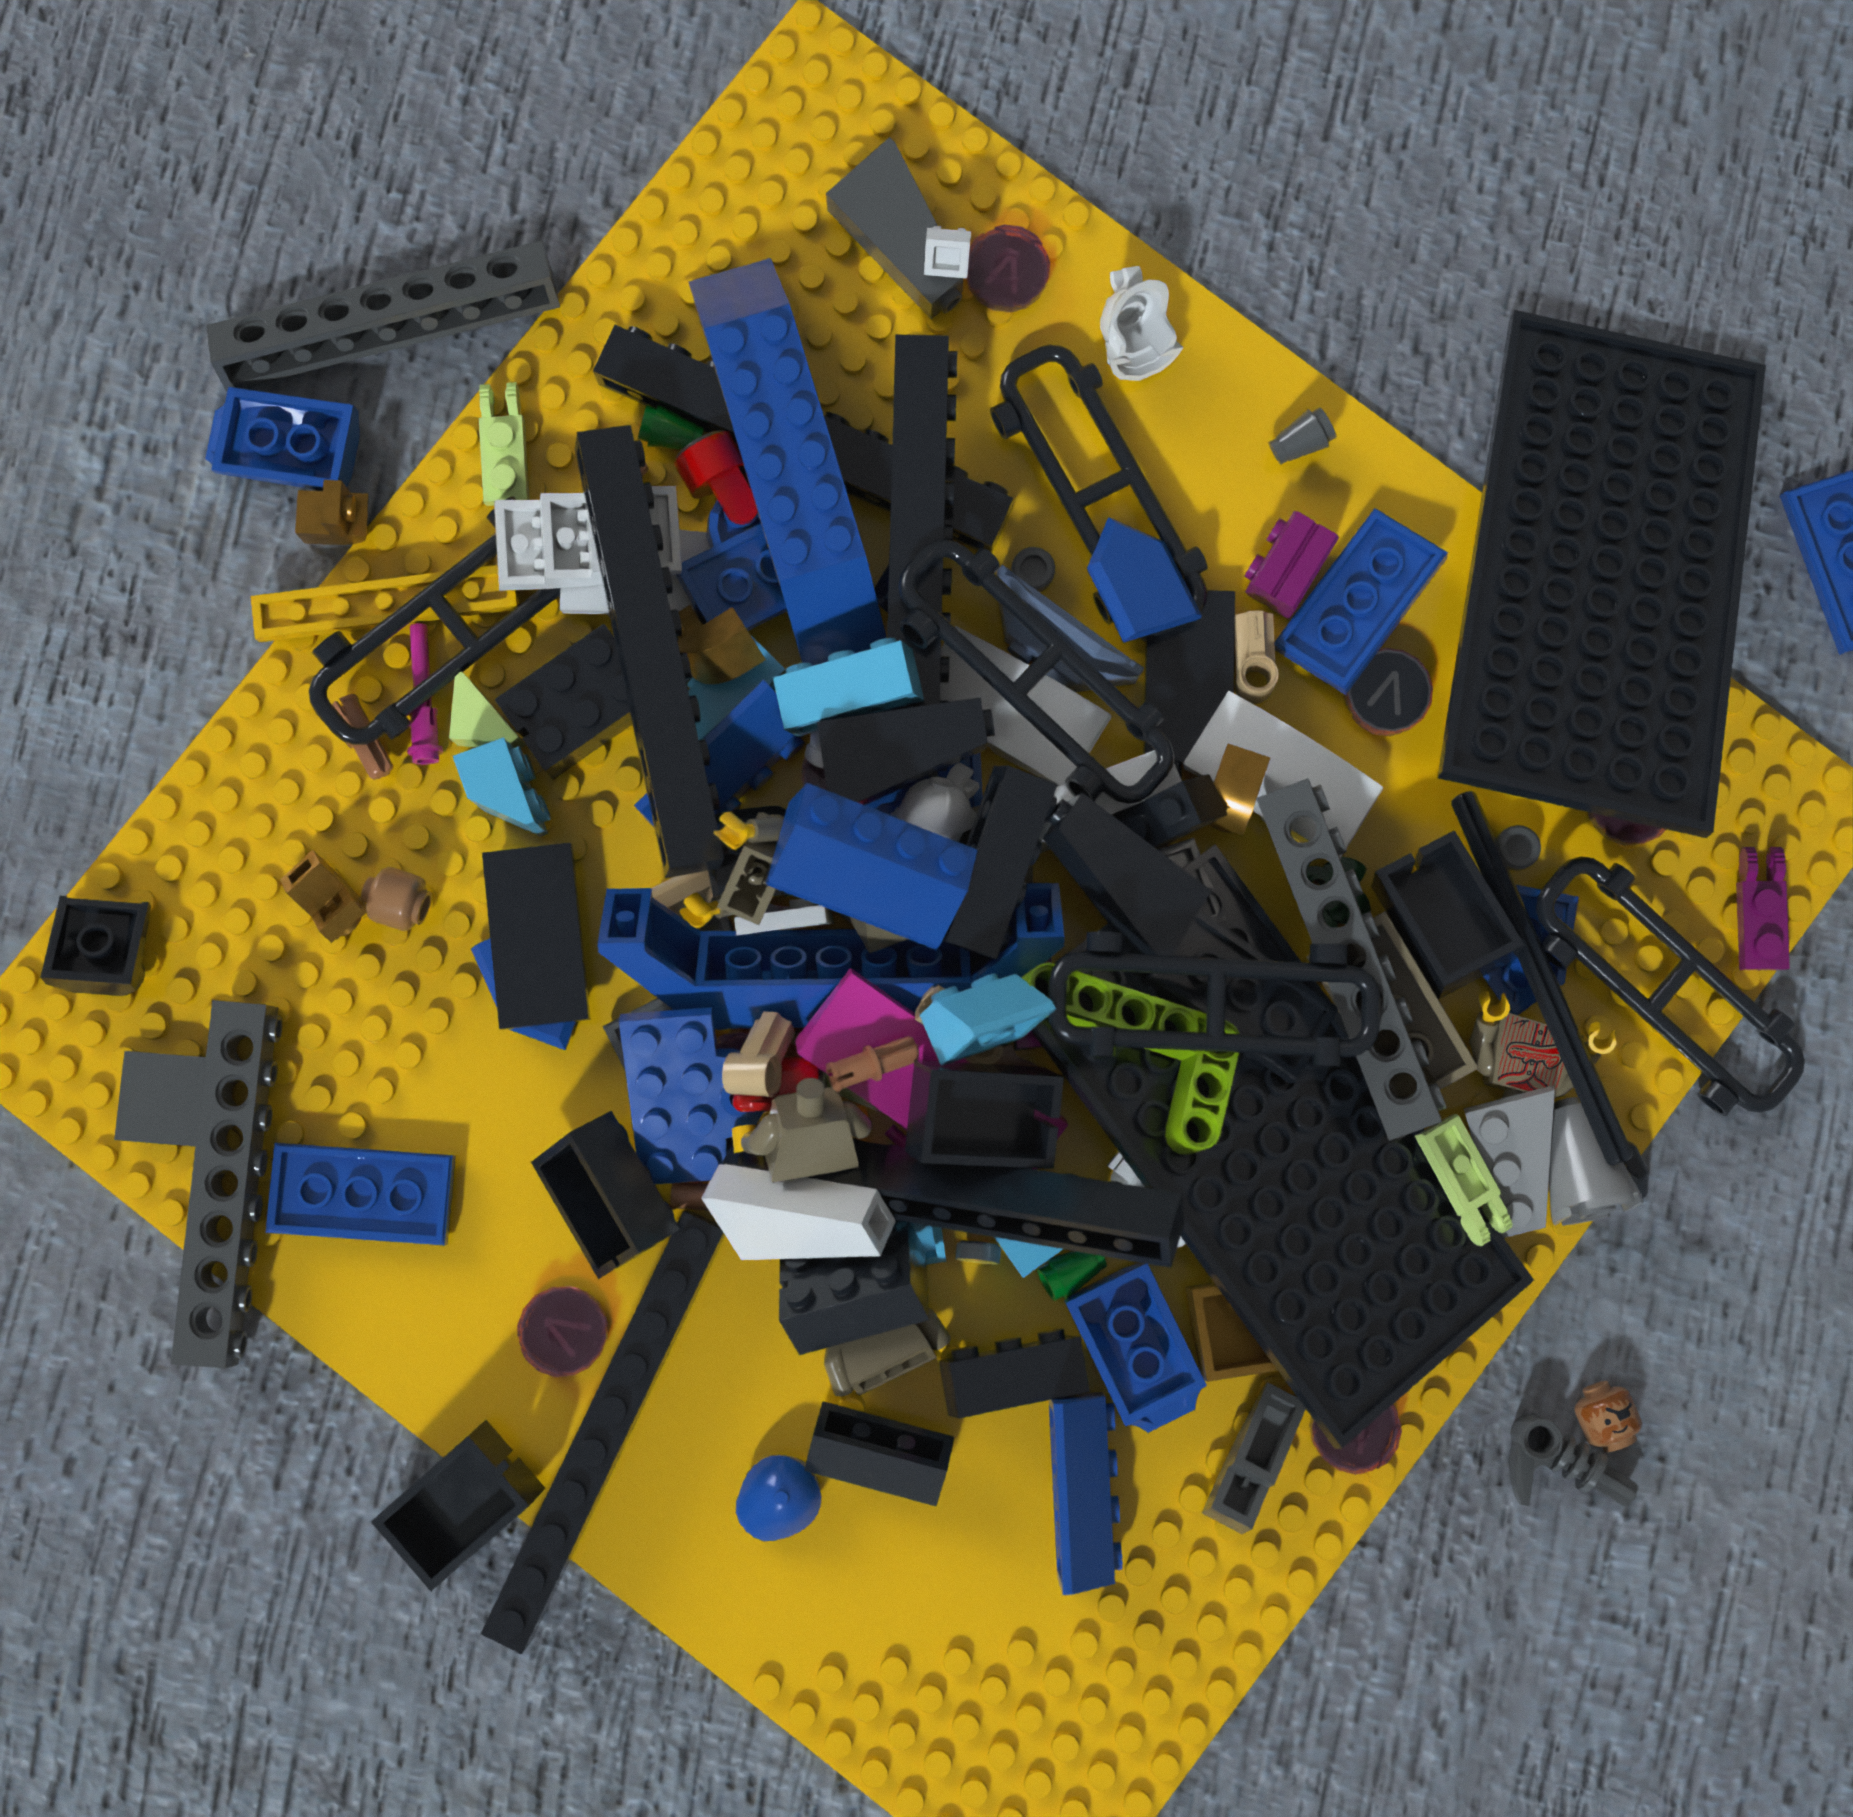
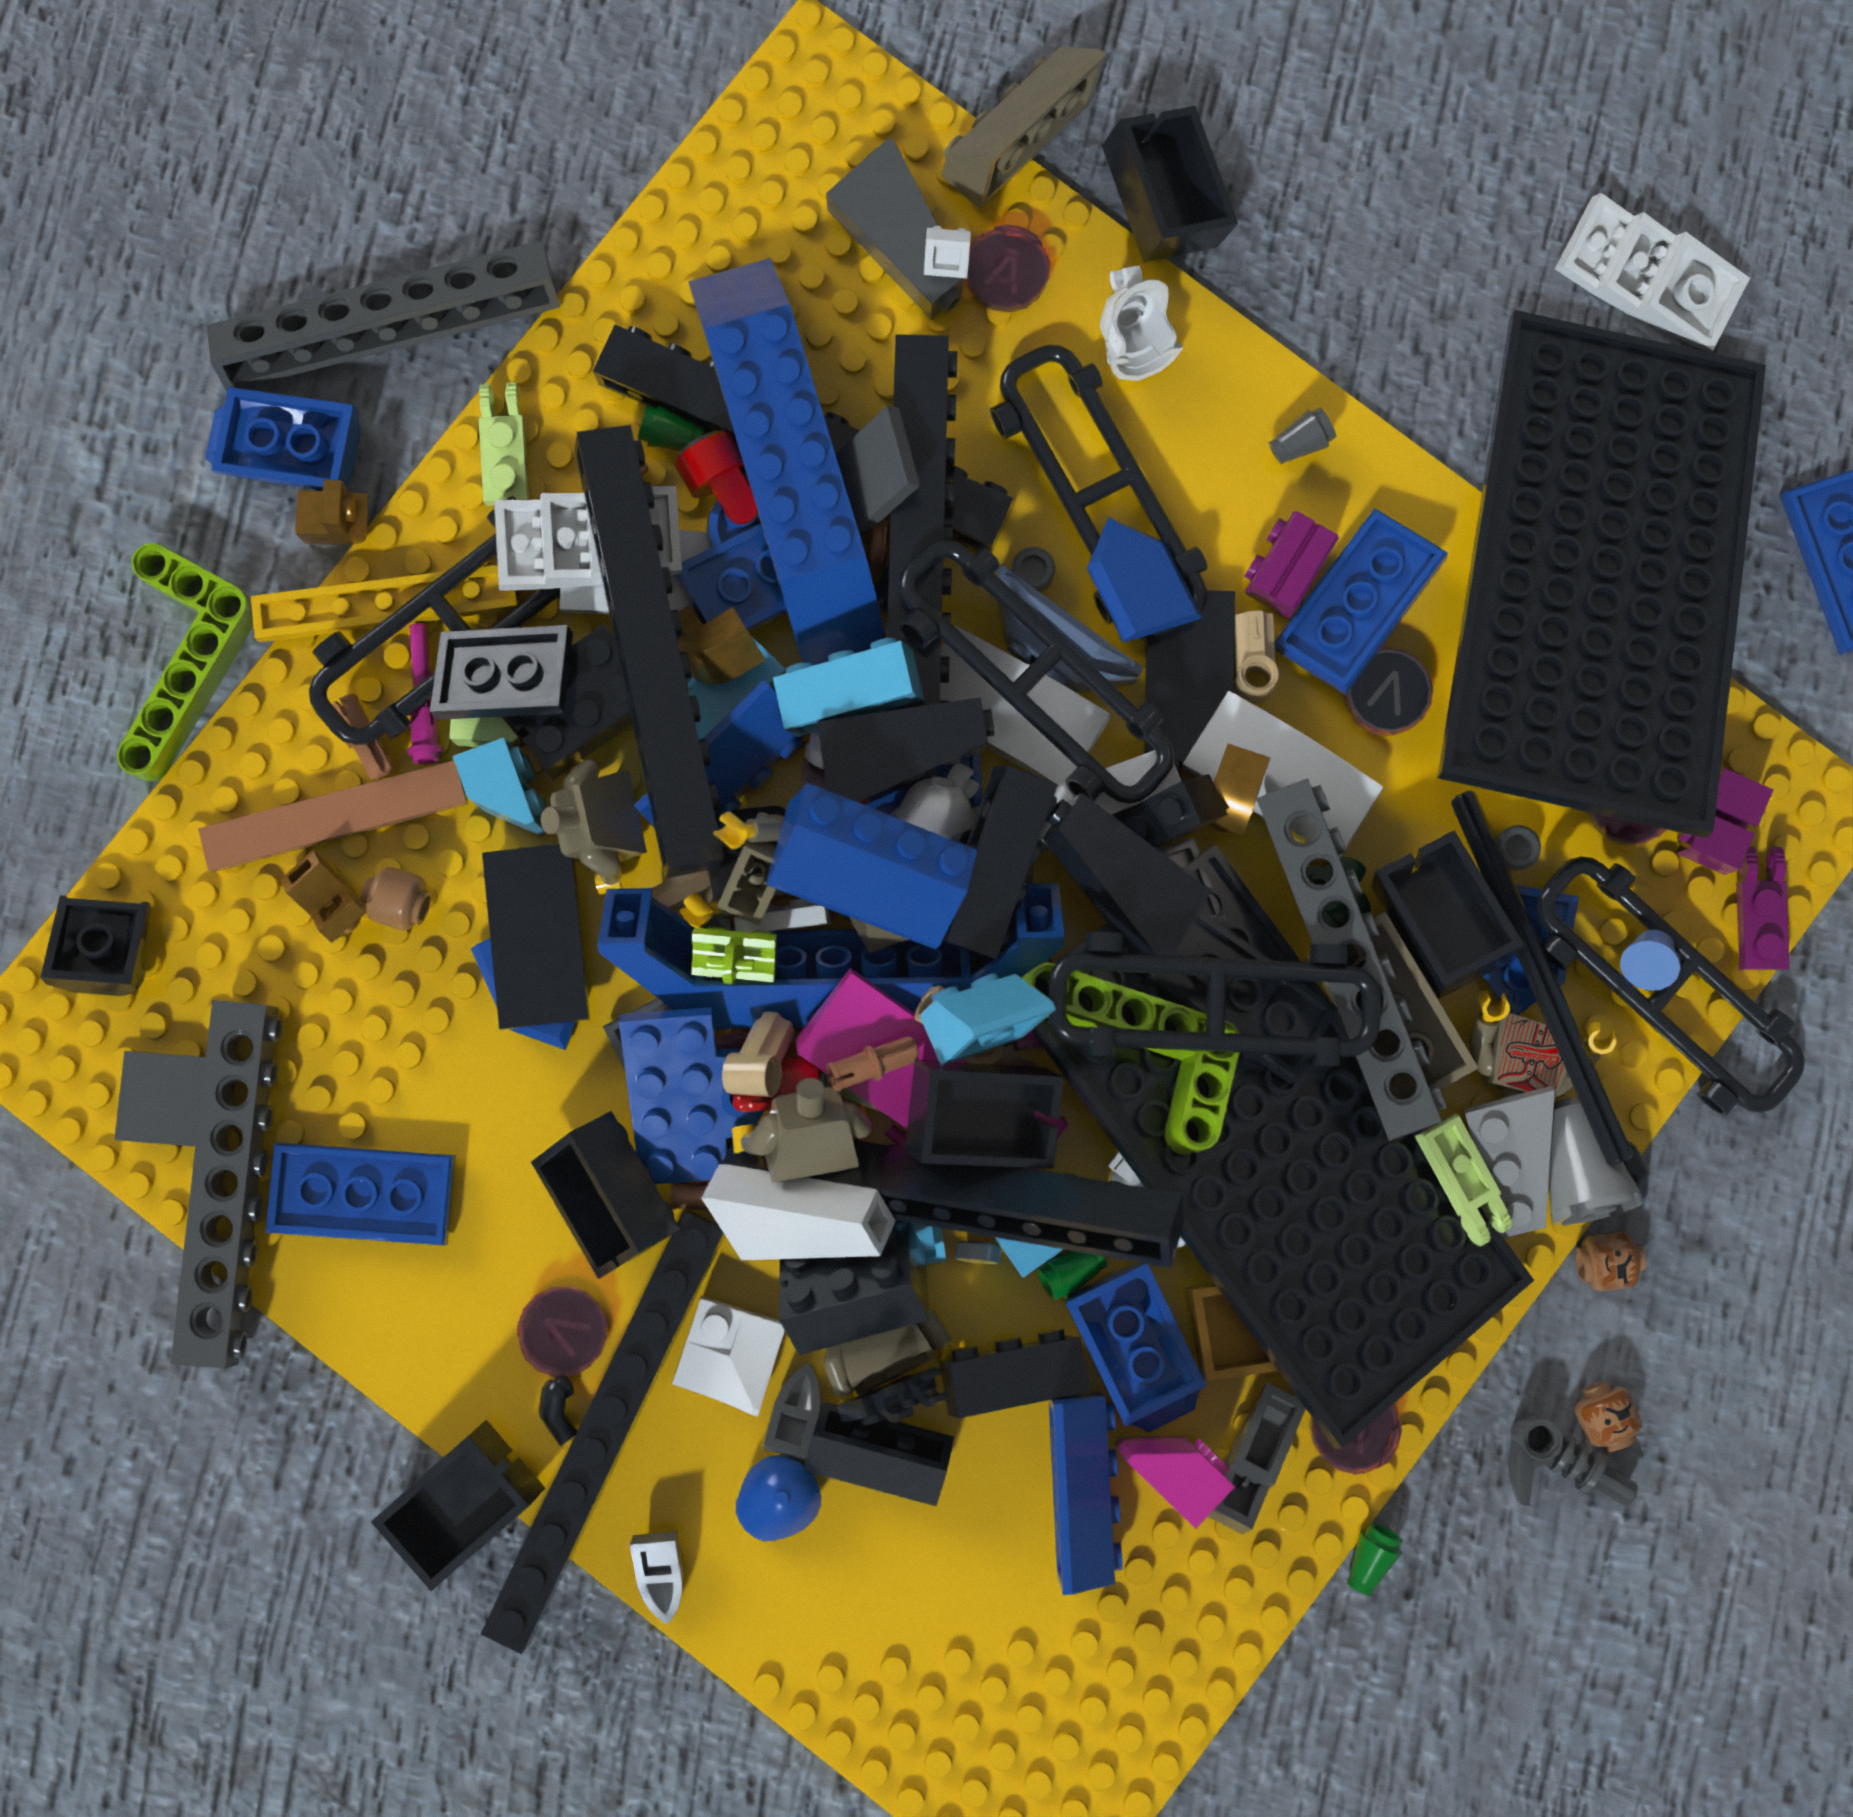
none -> lime beam [117,543,254,782]
none -> nougat tile [198,760,469,873]
none -> plate [430,625,574,720]
none -> black arm [538,1375,577,1446]
none -> dark tan torso [541,759,647,895]
none -> plate [630,1531,685,1624]
none -> white plate [672,1295,785,1417]
none -> lime hips [691,926,777,985]
none -> dark grey plate [761,1364,820,1461]
none -> dark grey tile [836,406,920,532]
none -> black plate [836,1367,949,1426]
none -> nougat piece [870,513,890,572]
none -> dark tan slope [942,47,1106,209]
none -> black piece [1102,106,1238,263]
none -> dark pink slope [1114,1436,1235,1529]
none -> green cone [1347,1523,1403,1596]
none -> white slope [1555,193,1750,352]
none -> medium nougat head [1575,1231,1647,1292]
none -> medium blue piece [1620,929,1681,991]
none -> magenta piece [1676,768,1773,875]

